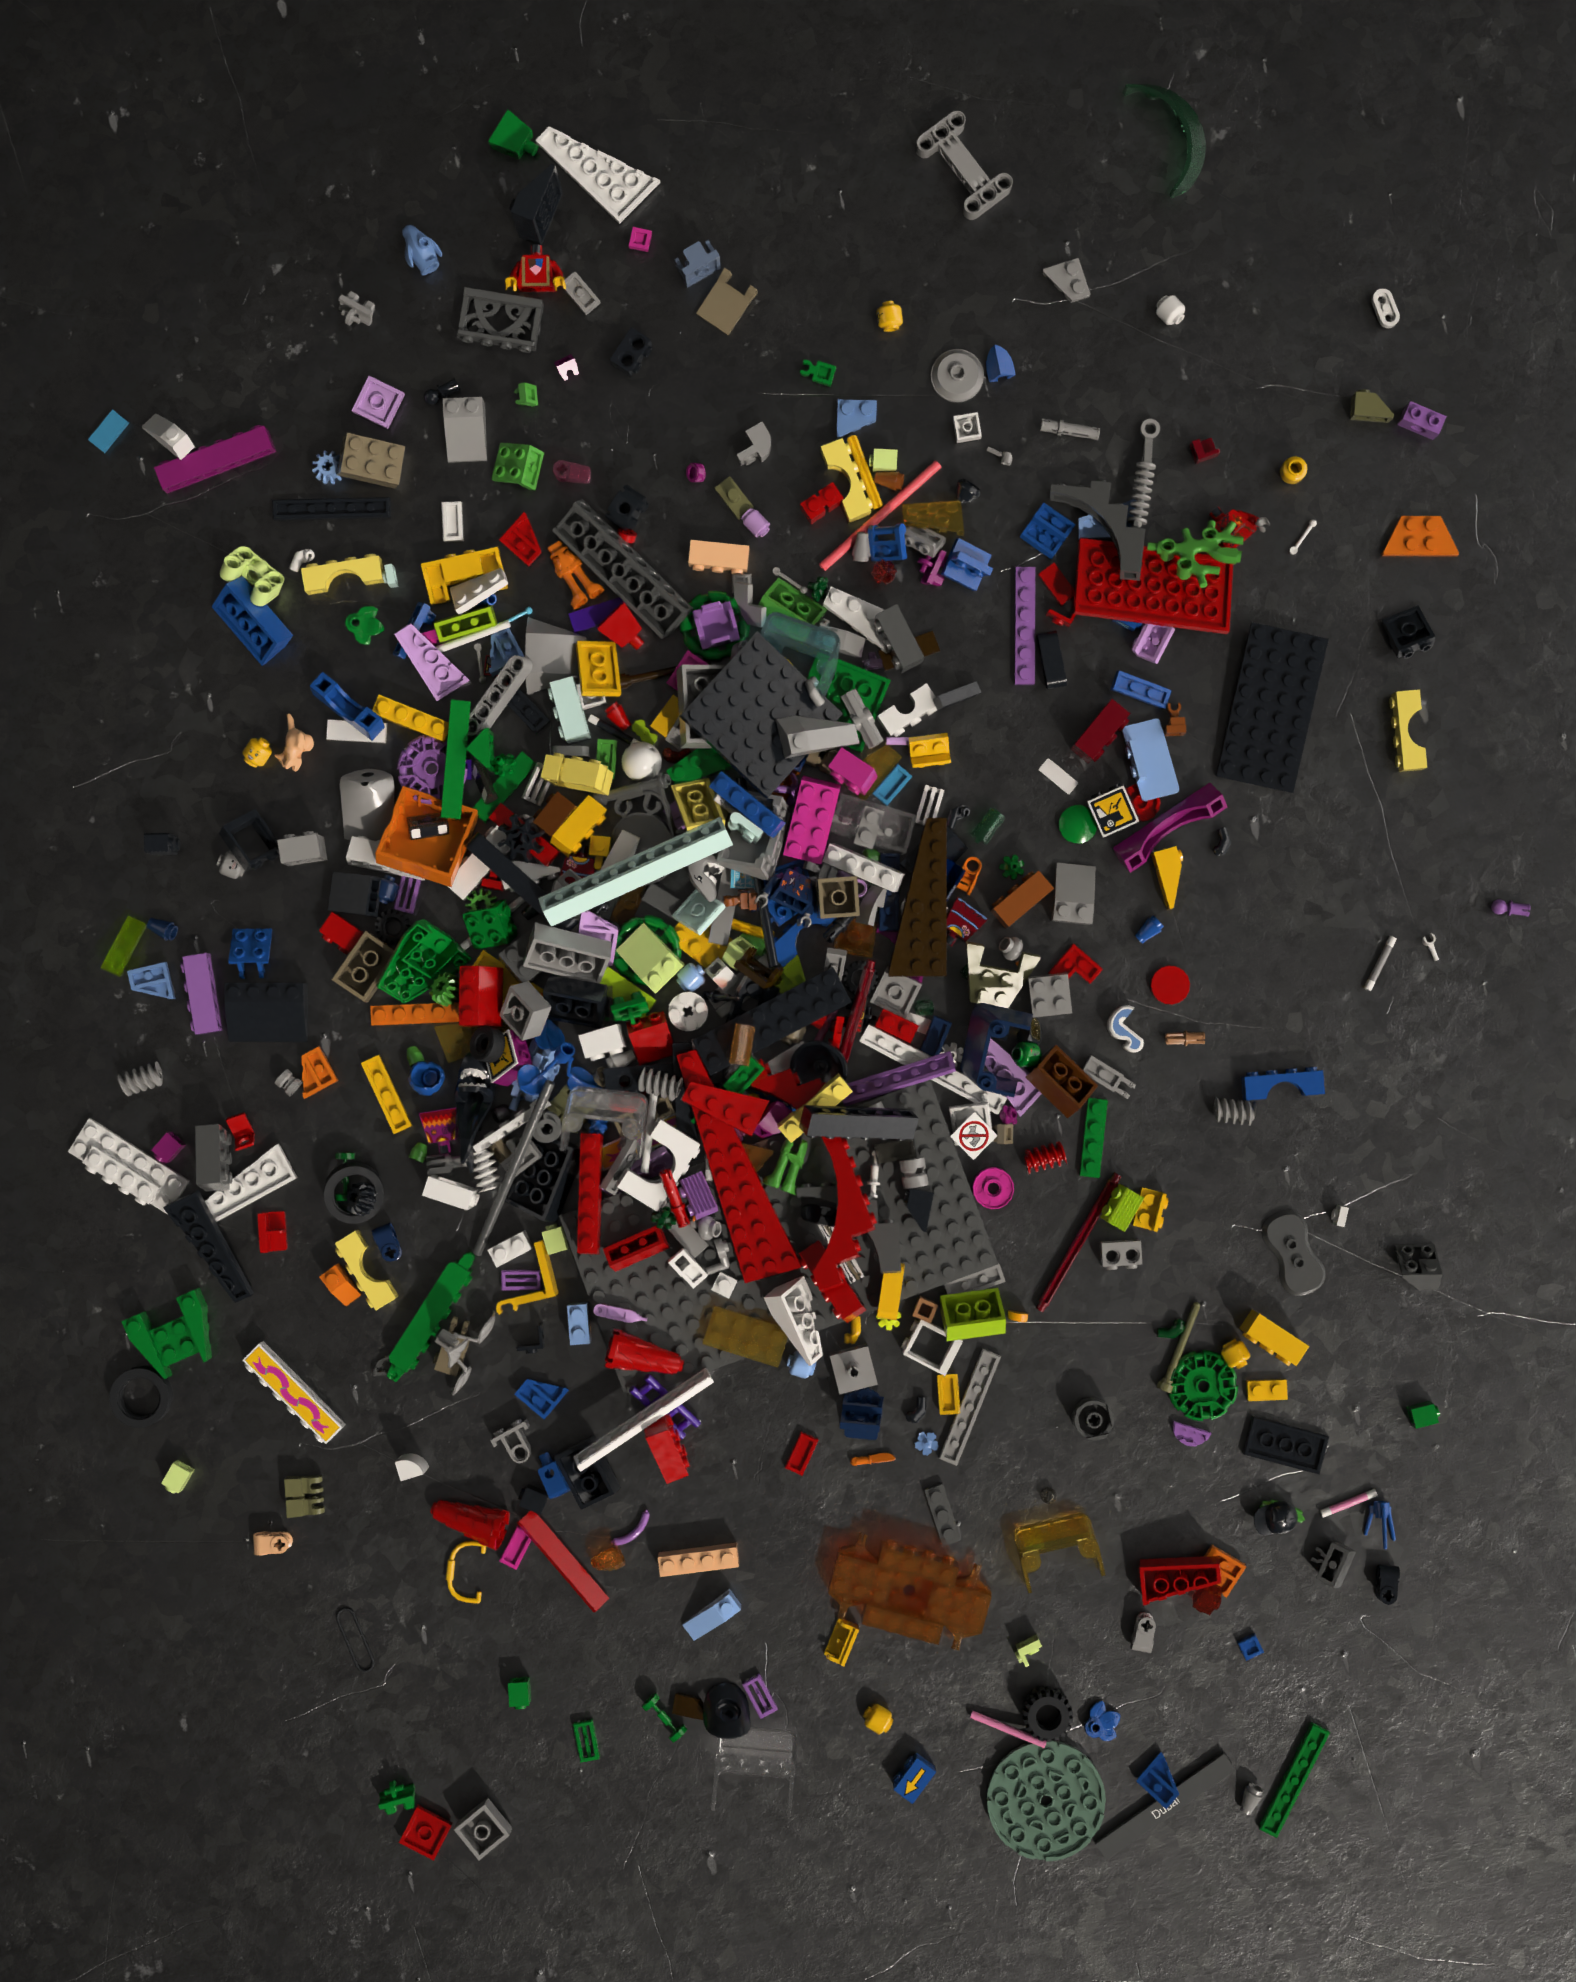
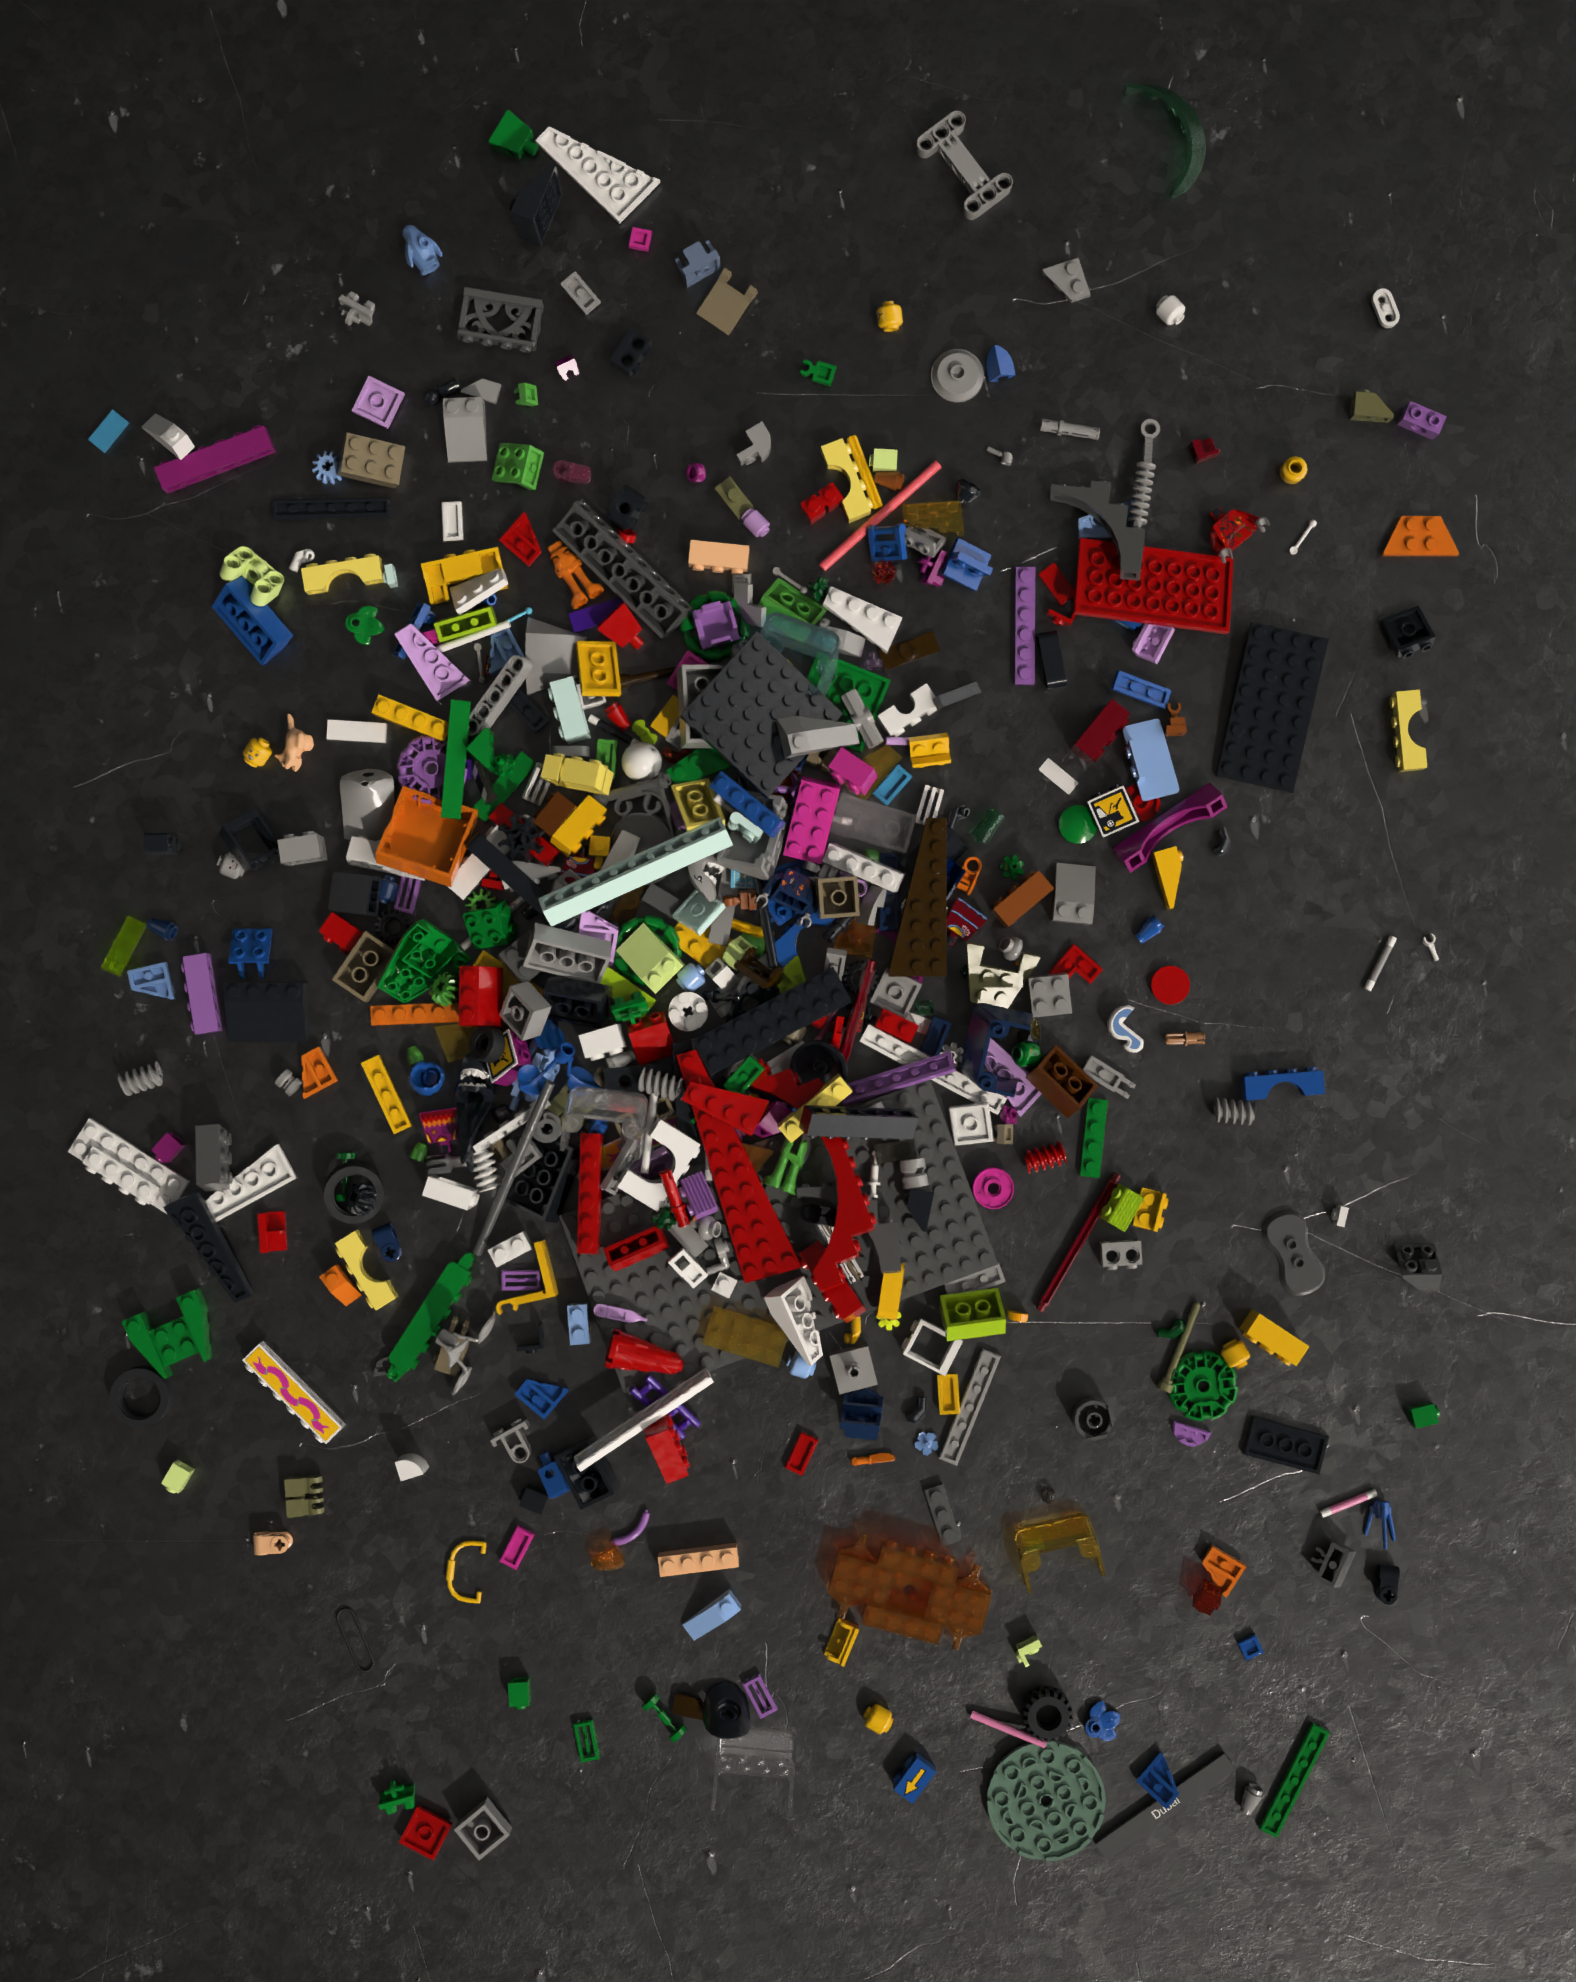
red bracket [226,1112,255,1151] -> none
blue arch [310,672,385,741] -> none
clear smoke slope [406,812,449,840] -> none
red cone [430,1500,510,1550] -> none
red torso [505,244,566,292] -> none
red tile [517,1510,609,1612] -> none
yellowish green brick [541,1223,569,1255] -> none
clear orange brick [729,1023,756,1066] -> none
light grey arm [805,676,825,707] -> none
medium blue wing [837,399,877,439] -> none
light grey cone [852,532,871,562] -> none
light grey plate [853,806,893,850] -> none
dark grey brick [873,604,924,673] -> none
medium nougat brick [911,1295,938,1323] -> none
white sticker [950,1112,997,1160] -> none
white piece [953,412,982,443] -> none
blue slope [1020,503,1075,559] -> none
light grey piece [1130,1612,1156,1653] -> none
red wedge [1139,1556,1222,1606] -> none
bright green plant [1147,520,1244,588] -> none
yellow plate [1246,1379,1288,1401] -> none
black hair [1254,1499,1305,1536] -> none
medium lavender pin [1491,899,1531,917] -> none
none -> light grey tile [461,378,502,404]

